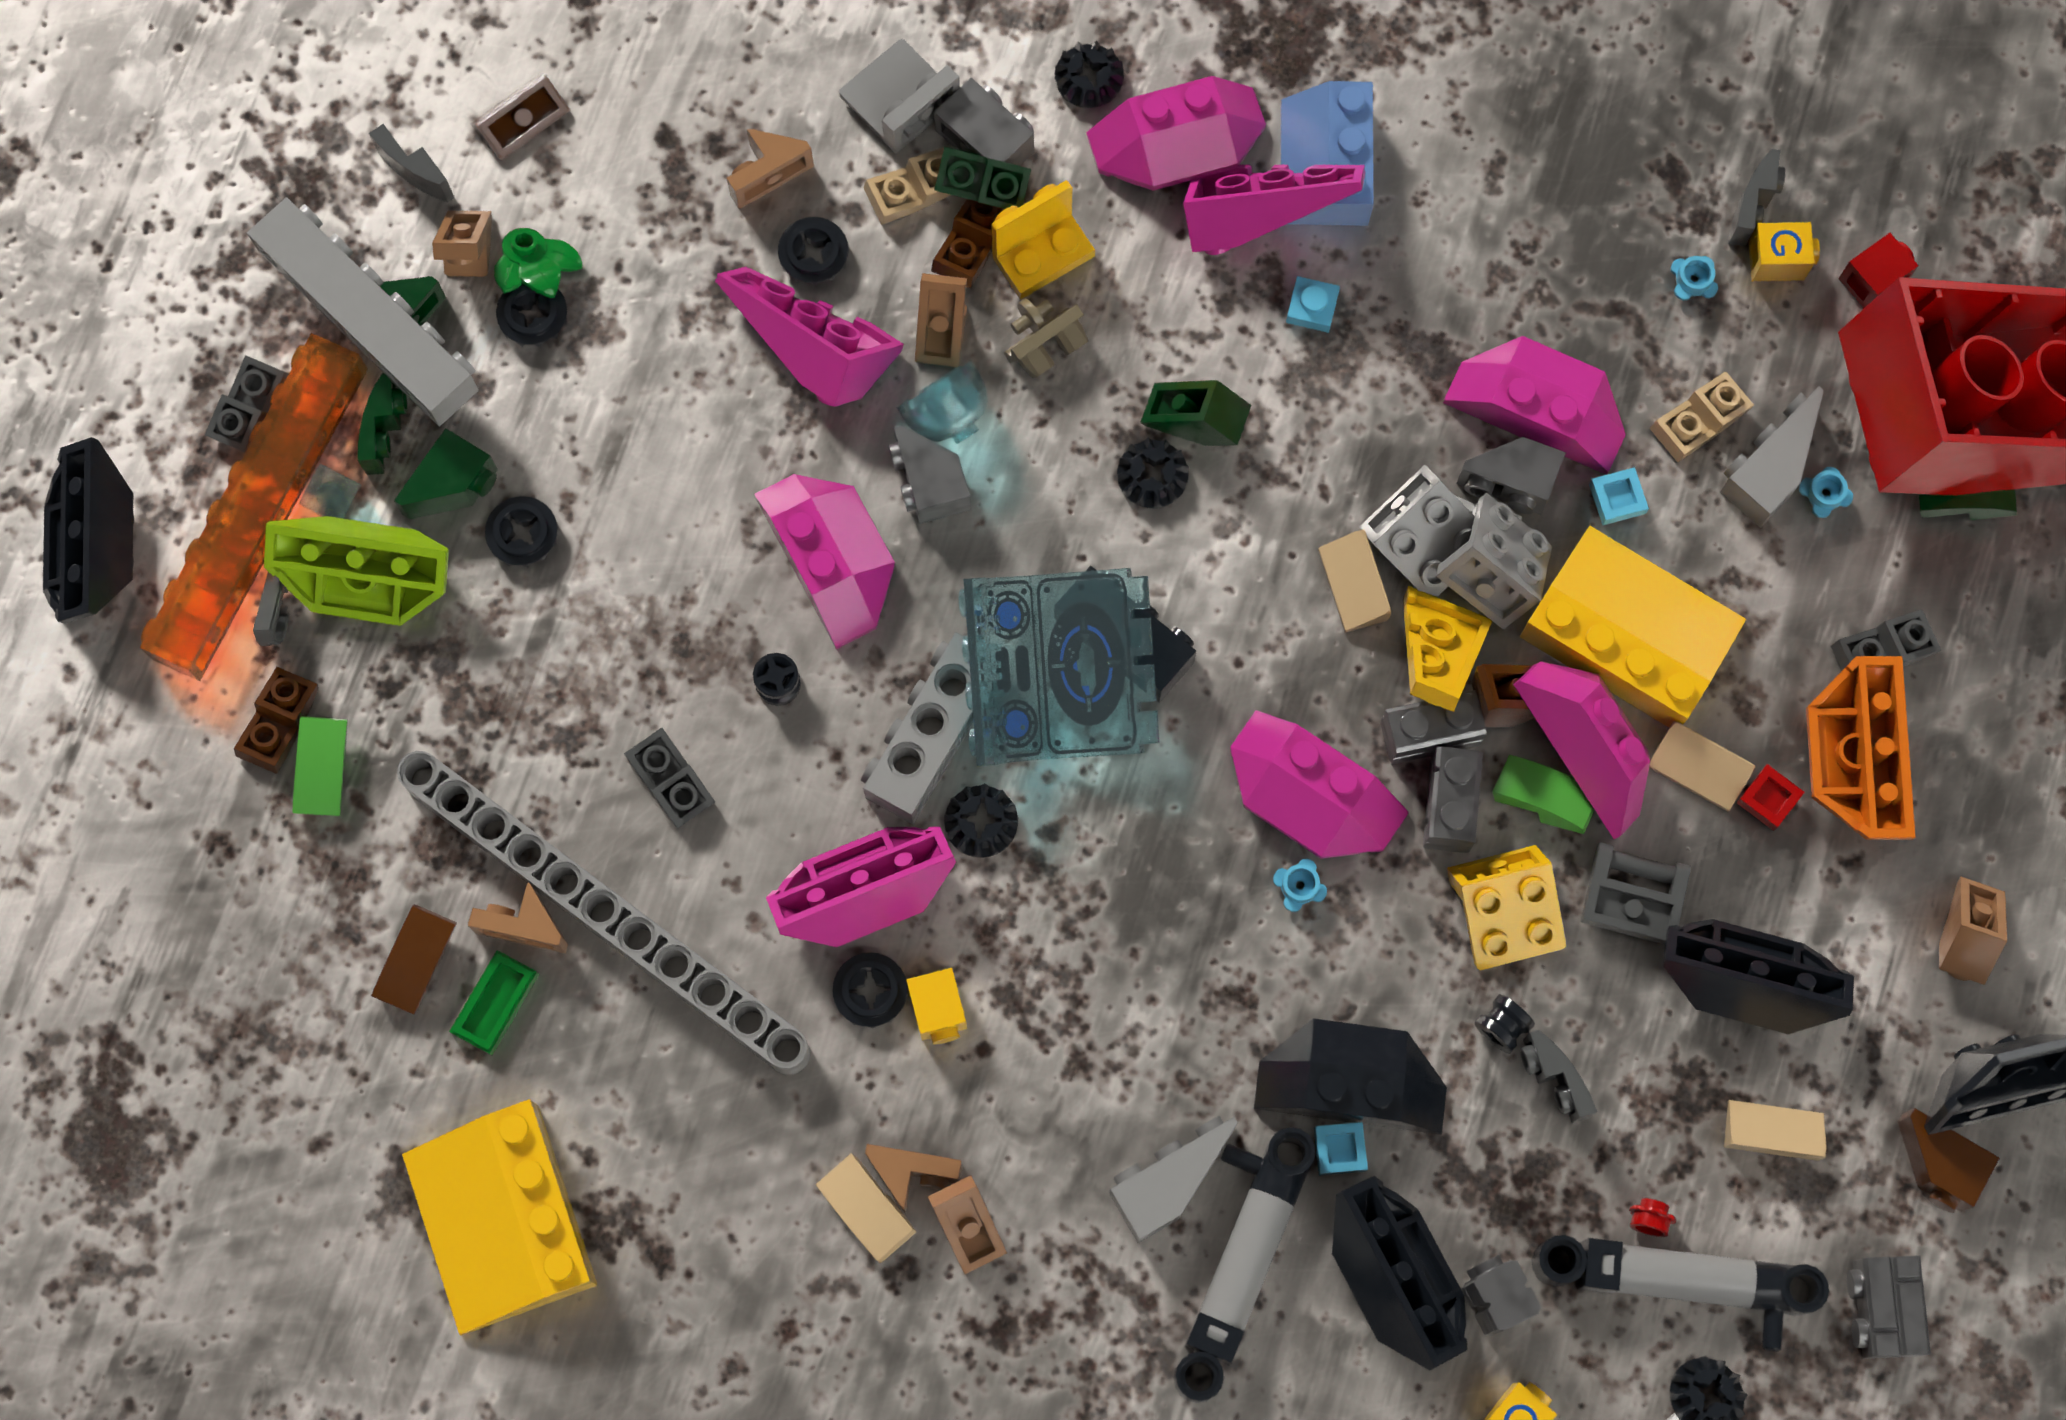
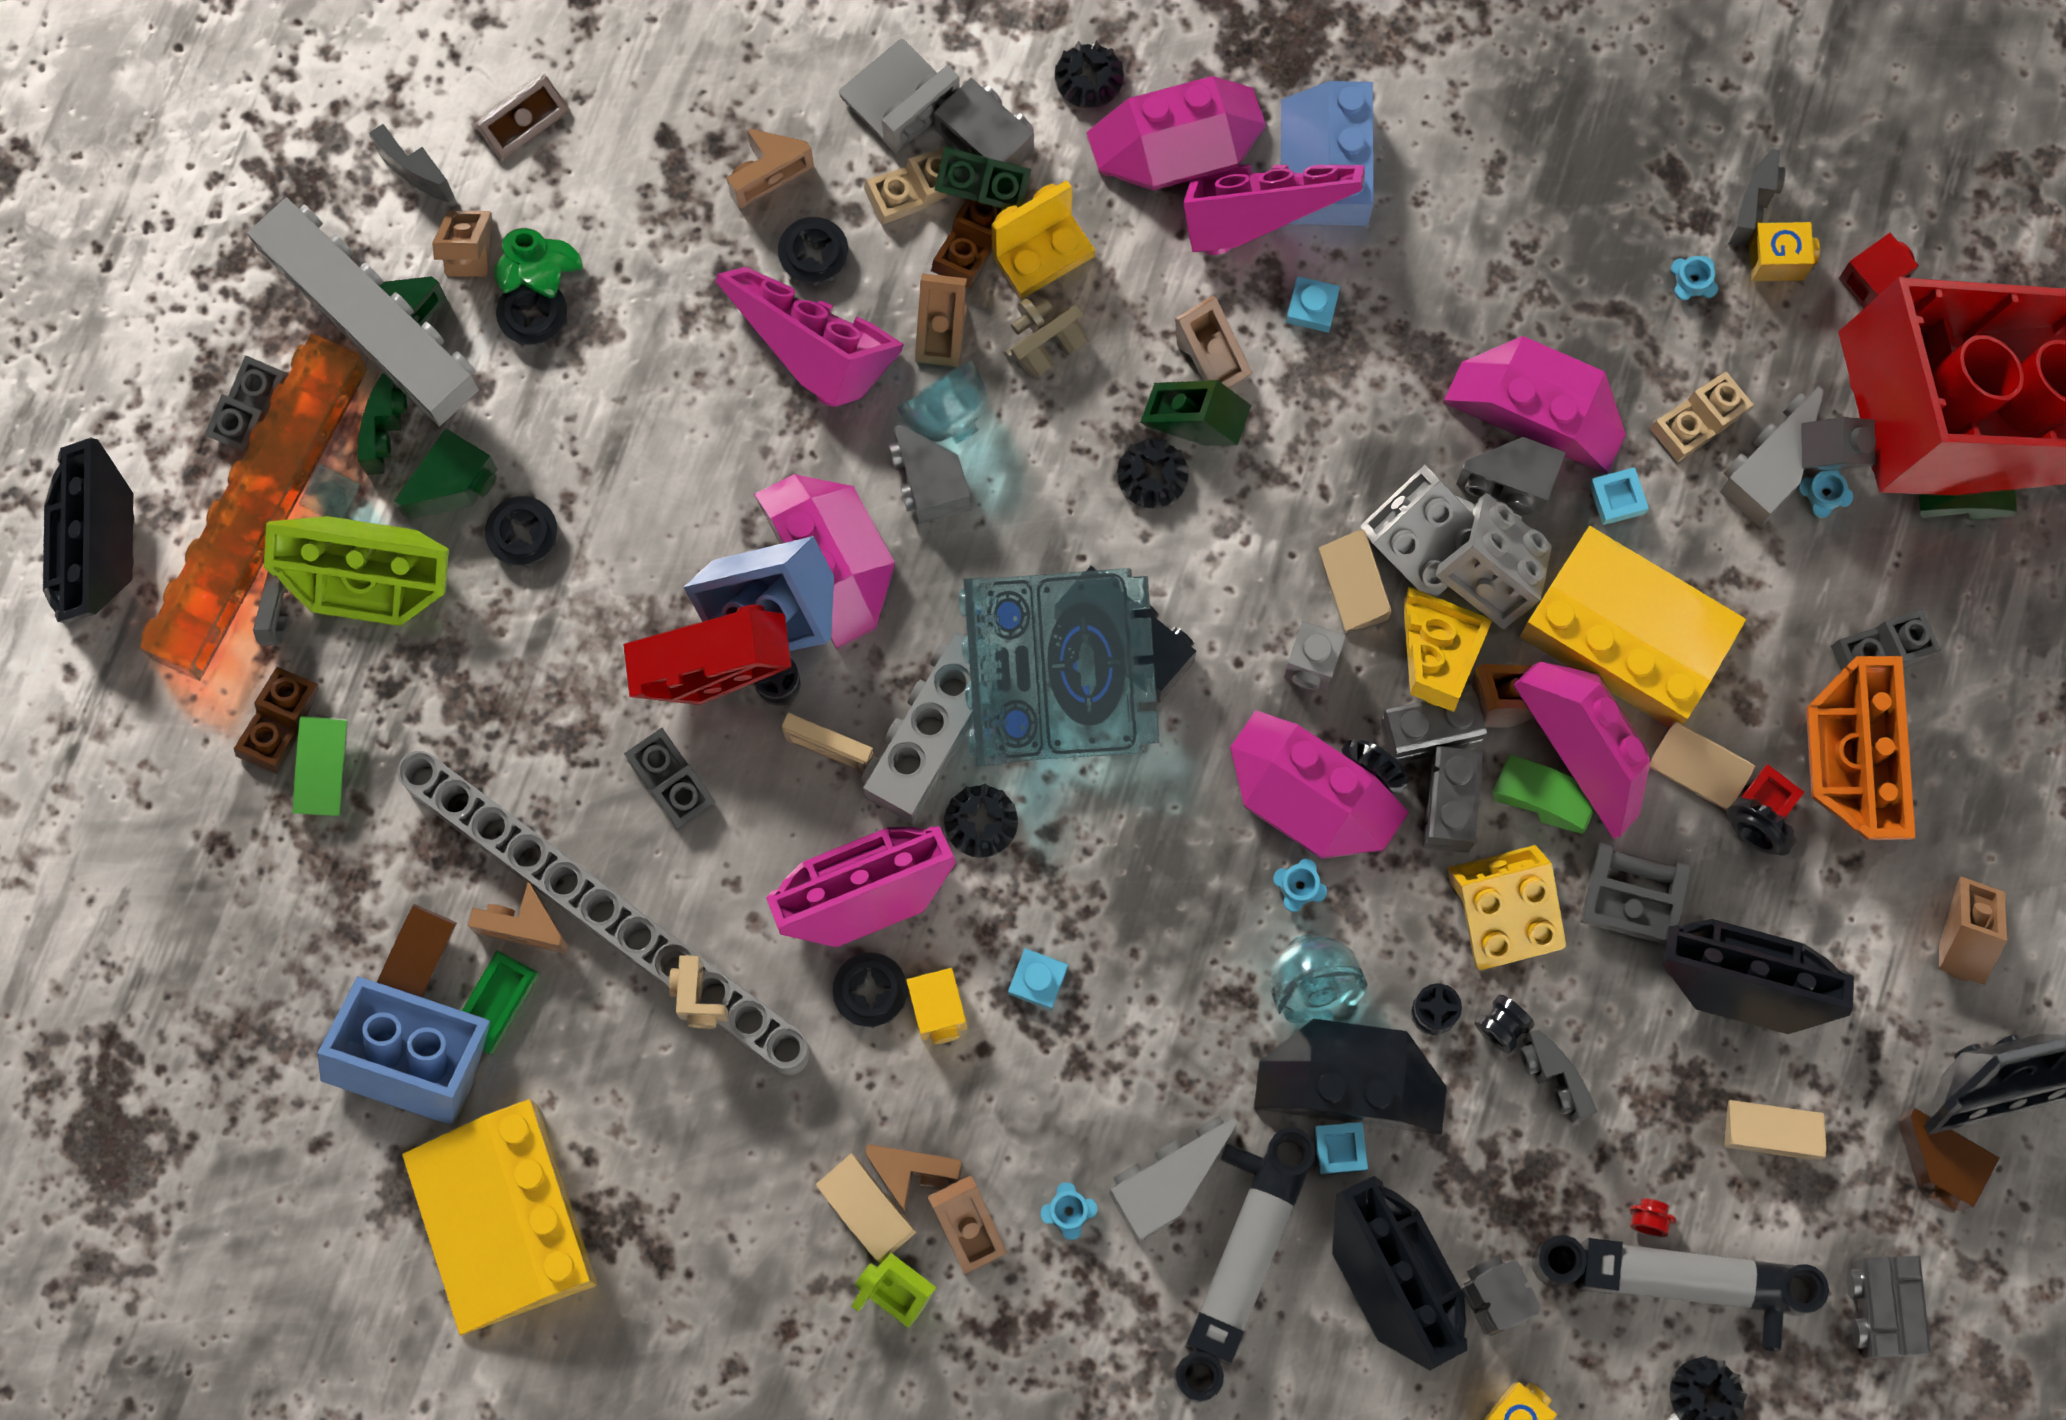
none -> medium blue slope [317,976,490,1126]
none -> red wedge [623,605,791,705]
none -> tan bracket [669,955,729,1029]
none -> medium blue slope [684,536,834,651]
none -> tan tile [782,713,875,773]
none -> lime bracket [851,1253,937,1328]
none -> medium azure plate [1008,948,1068,1011]
none -> medium azure plate [1040,1182,1097,1240]
none -> medium nougat slope [1175,296,1252,388]
none -> clear light blue cylinder [1269,935,1368,1023]
none -> light grey brick [1284,621,1346,691]
none -> black gear [1341,740,1409,793]
none -> black wheel [1411,983,1462,1035]
none -> black gear [1727,797,1797,856]
none -> dark grey brick [1801,417,1876,471]

